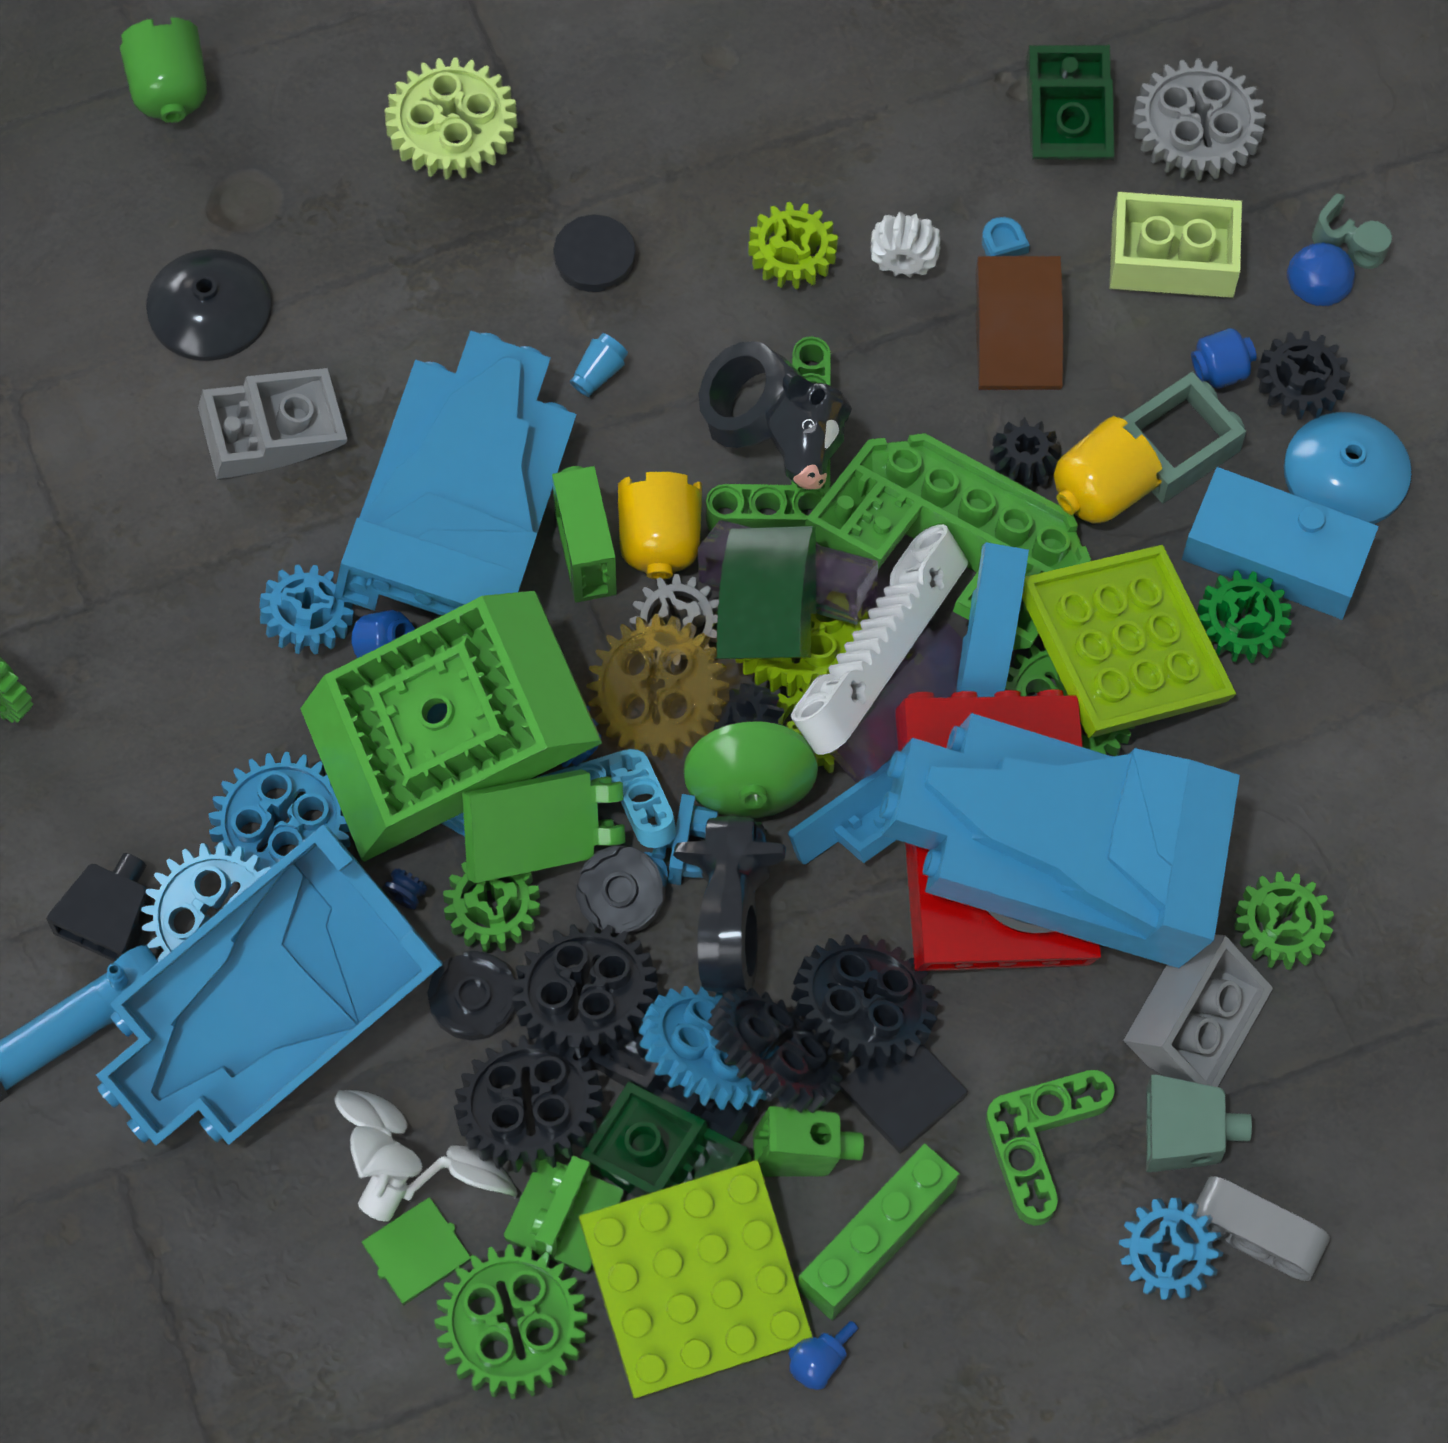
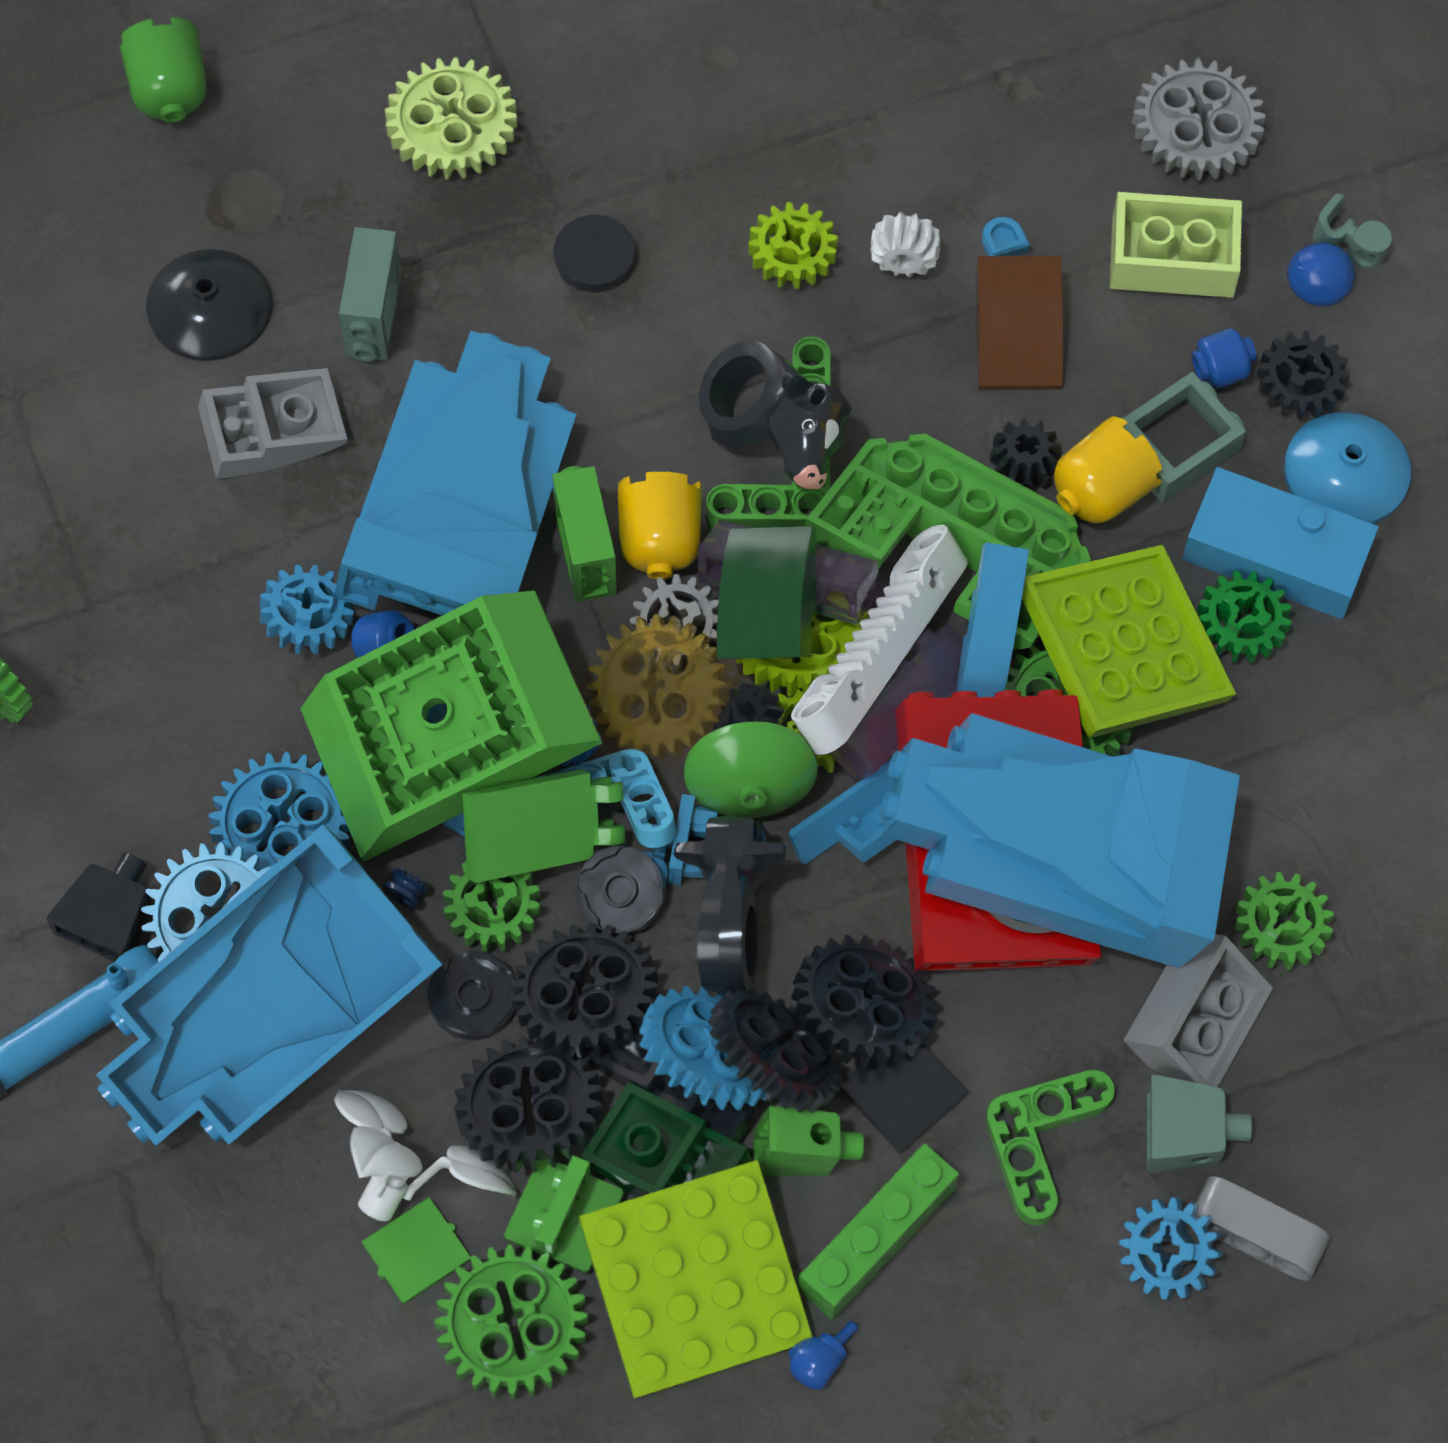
dark azure cone [570,333,628,397] -> none
dark green slope [1026,45,1114,159] -> none
none -> sand green window [339,227,402,361]

